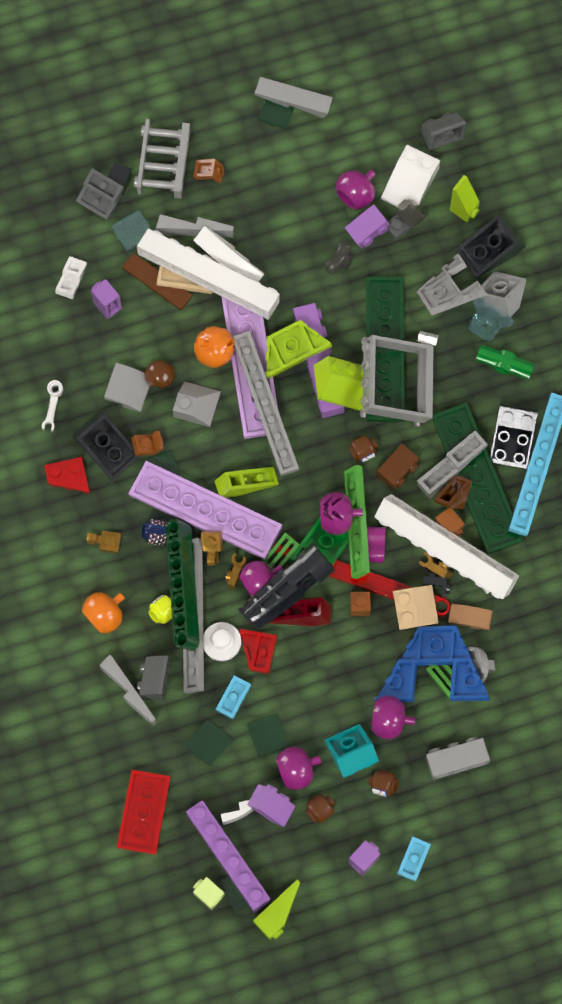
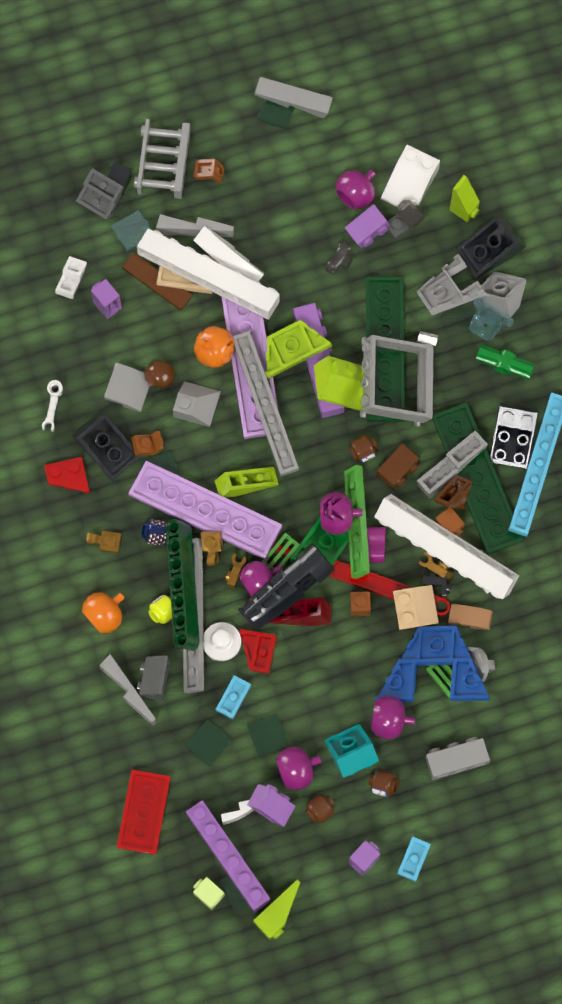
dark grey slope [421,112,466,151] -> none

